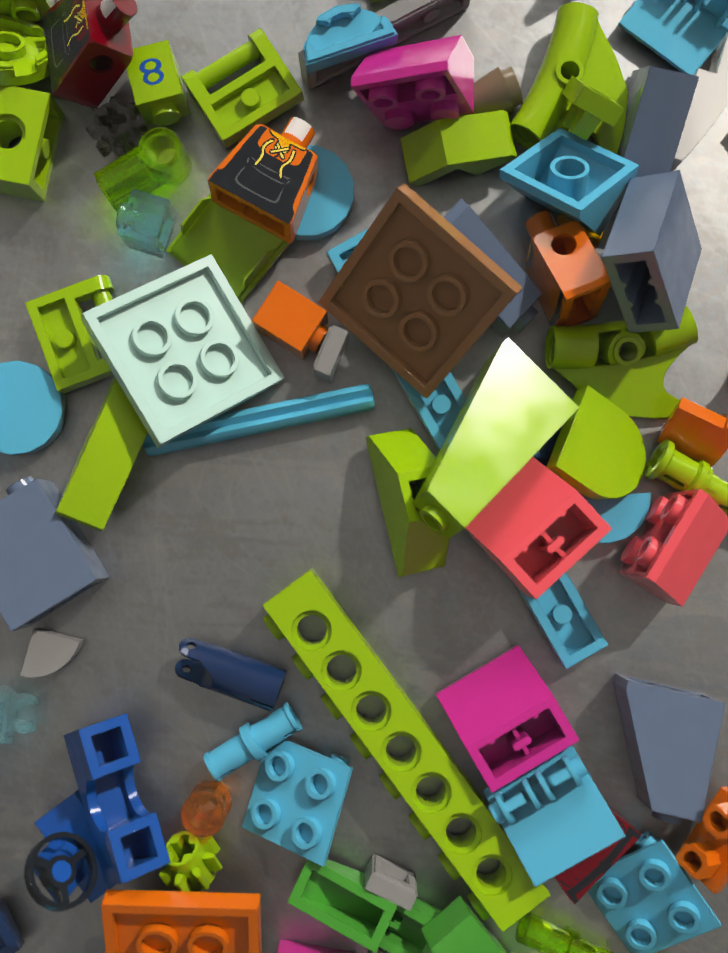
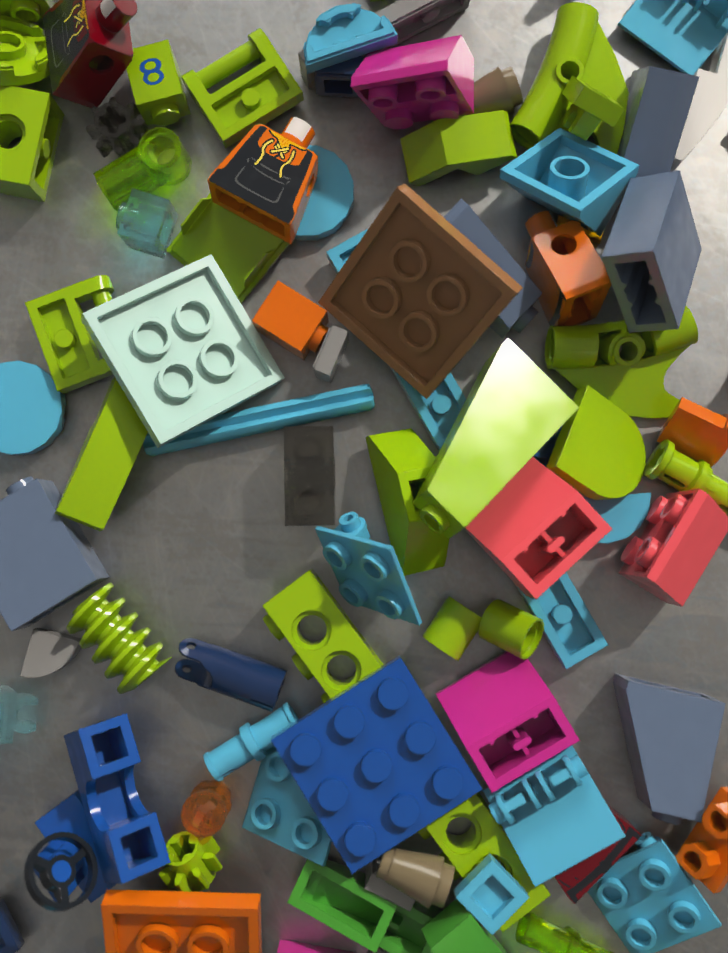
none -> lime piece [66,582,172,694]
none -> blue plate [271,655,482,874]
none -> clear smoke brick [284,426,336,527]
none -> dark blue slope [314,55,364,98]
none -> medium azure hinge [315,512,422,625]
none -> dark tan cone [376,848,455,909]
none -> lime beam [422,596,482,661]
none -> medium azure plate [453,853,529,935]
none -> lime beam [478,599,544,660]

